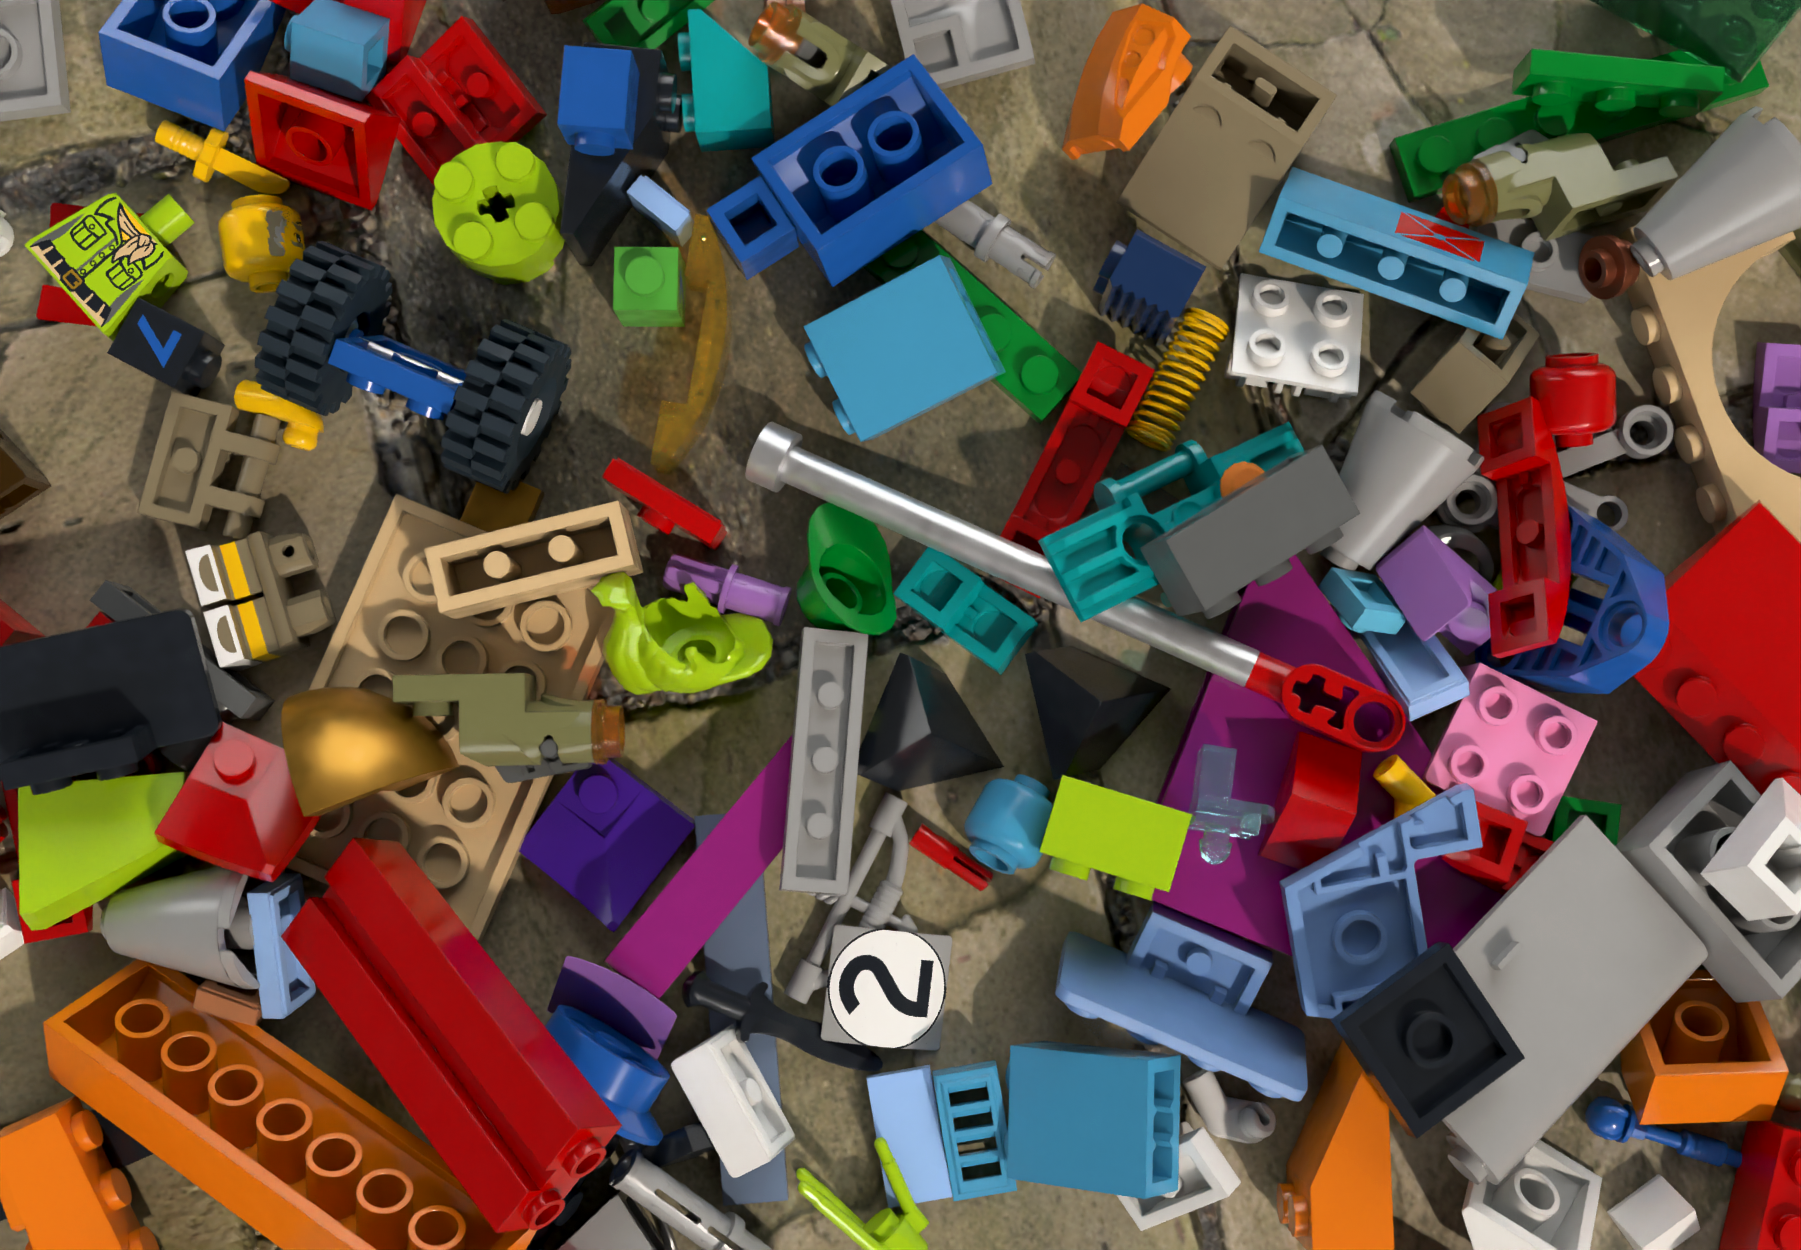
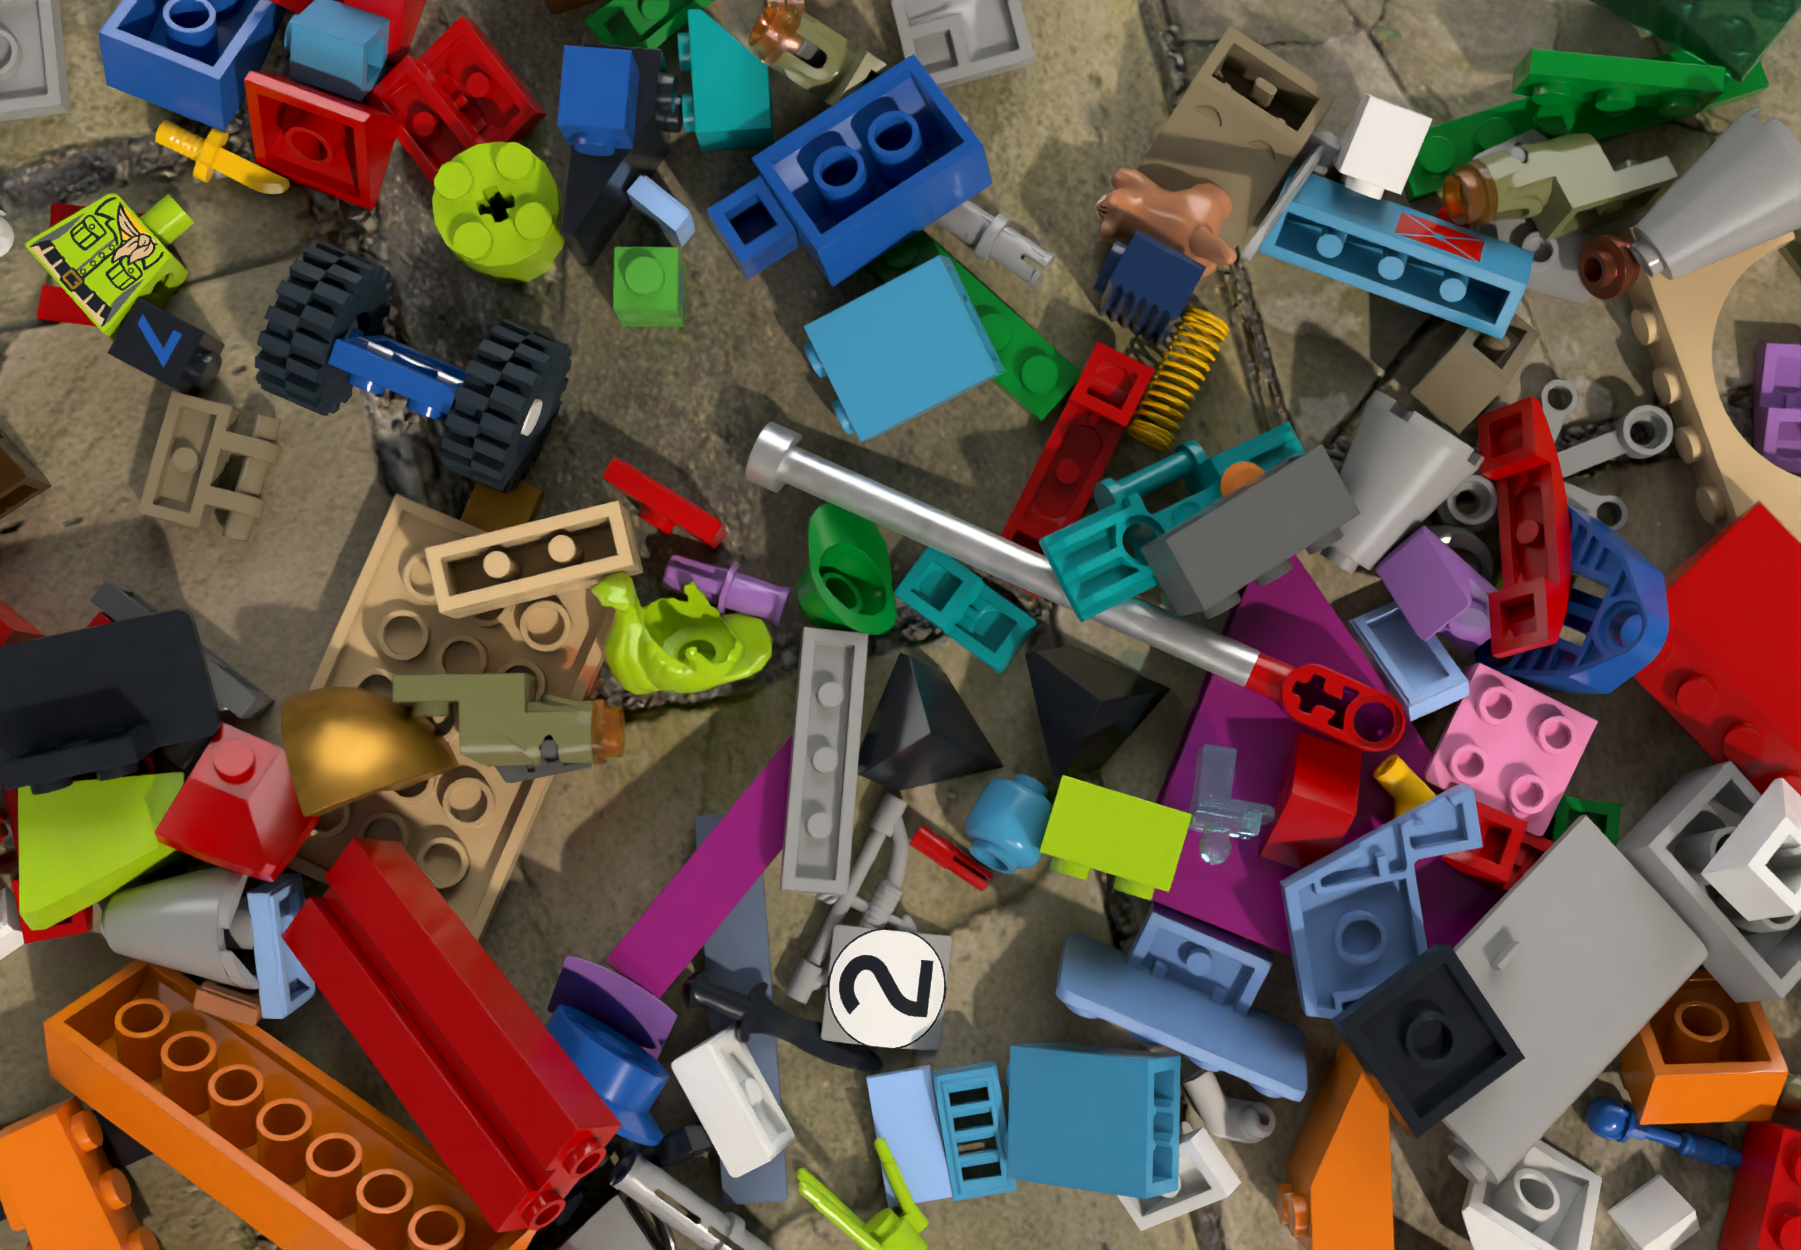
dark tan hips [185,531,337,671] -> none
yellow head [218,195,306,293] -> none
yellow arm [234,379,324,451] -> none
dark purple plate [519,748,695,933] -> none
clear yellow slope [650,214,732,474] -> none
orange slope [1062,3,1193,160] -> none
white hinge [1225,273,1364,403] -> none
medium azure plate [1318,567,1407,635] -> none
red head [1529,352,1617,447] -> none
none -> nougat animal [1095,167,1237,278]
none -> light grey sword [1240,130,1341,262]
none -> white slope [1331,93,1432,200]

